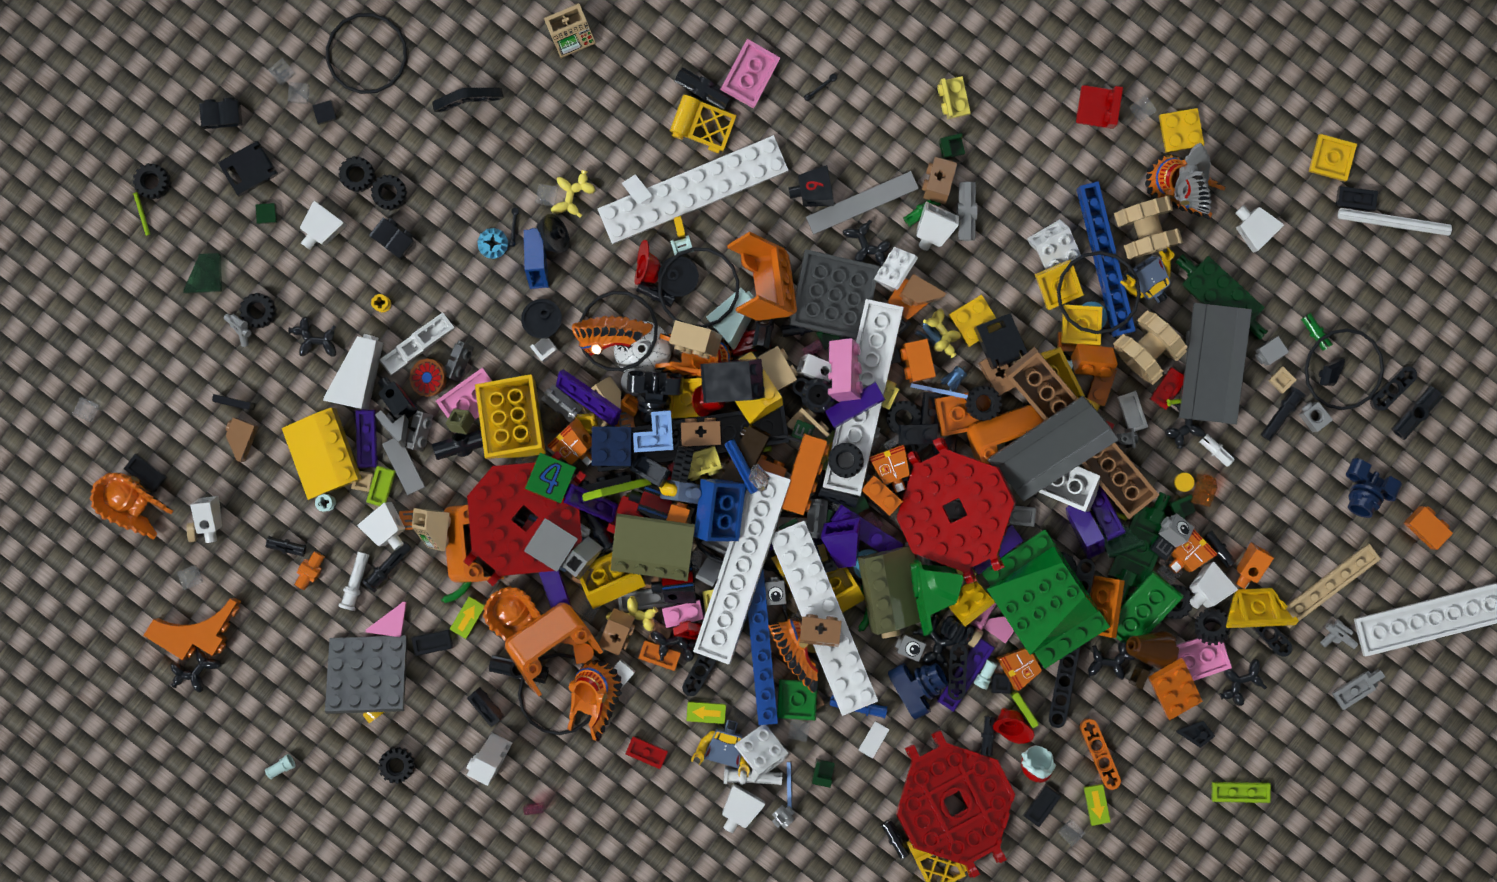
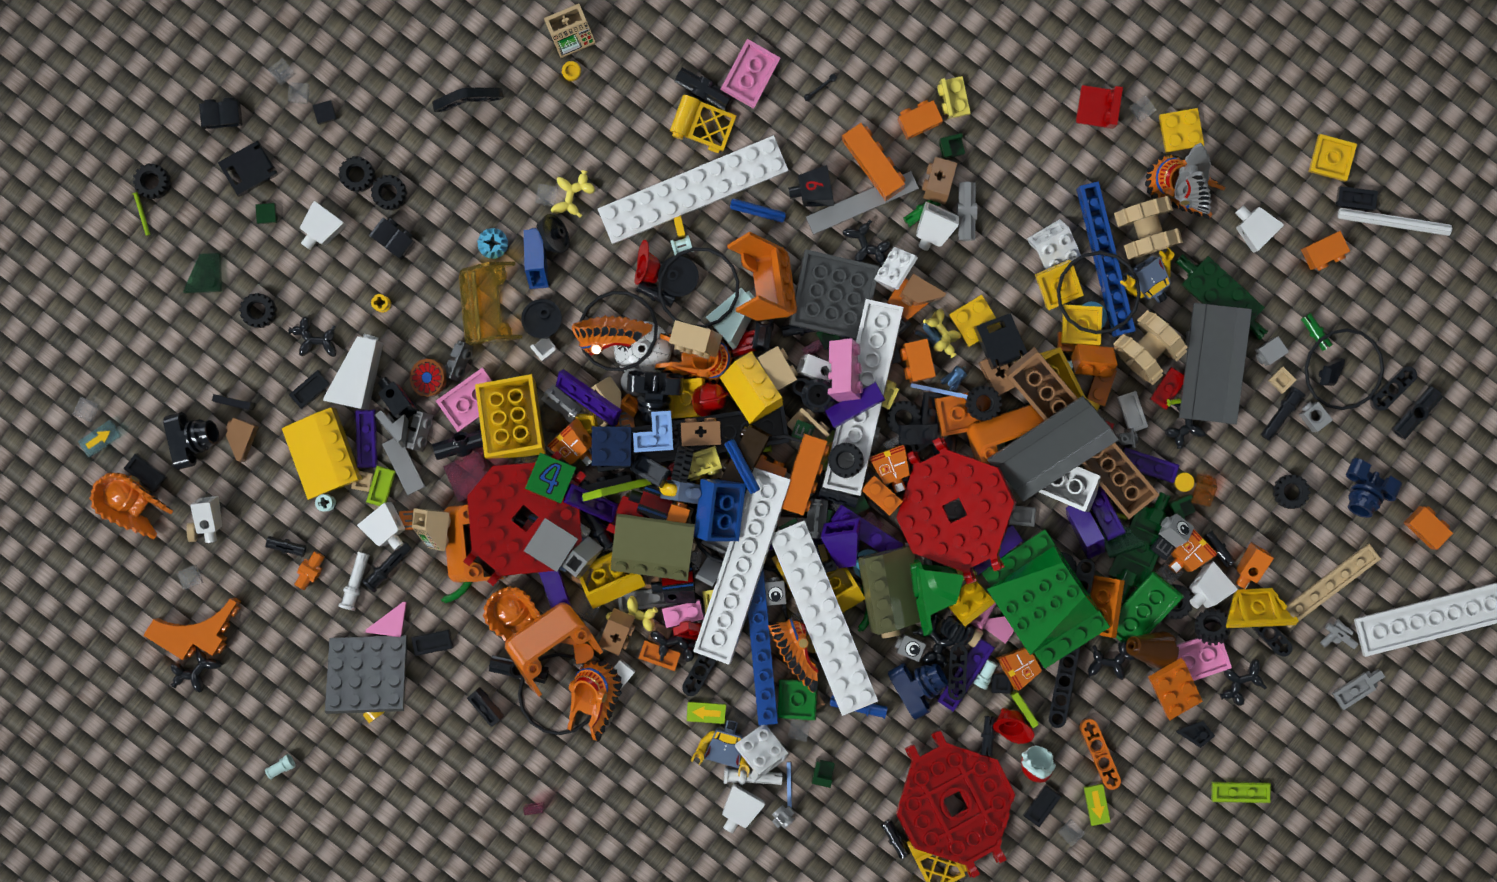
light grey piece [224,314,252,347] -> none
black piece [326,13,407,94] -> none
black tyre [378,747,415,784] -> none
white slope [379,313,454,376] -> none
olive slope [445,408,475,434] -> none
lime tile [450,596,485,639] -> none
white wedge [466,733,512,786] -> none
black hinge [508,207,519,247] -> none
white sticker [622,175,652,204] -> none
red plate [625,736,668,769] -> none
black slope [700,359,765,403] -> none
clear tile [749,464,770,492] -> none
medium nougat brick [799,614,842,647] -> none
white sticker [859,721,889,758] -> none
dark brown tile [1128,665,1150,689] -> none
white axle [1199,433,1235,467] -> none
none -> clear light blue tile [78,420,122,457]
none -> black beam [163,412,219,470]
none -> black tile [289,370,331,409]
none -> clear pink piece [443,451,489,502]
none -> clear yellow windscreen [459,262,522,345]
none -> yellow tile [562,61,581,81]
none -> blue axle [730,199,786,223]
none -> orange brick [842,123,906,202]
none -> orange brick [897,100,943,140]
none -> dark purple tile [1123,447,1180,483]
none -> black tyre [1273,475,1311,509]
none -> orange brick [1301,231,1350,271]

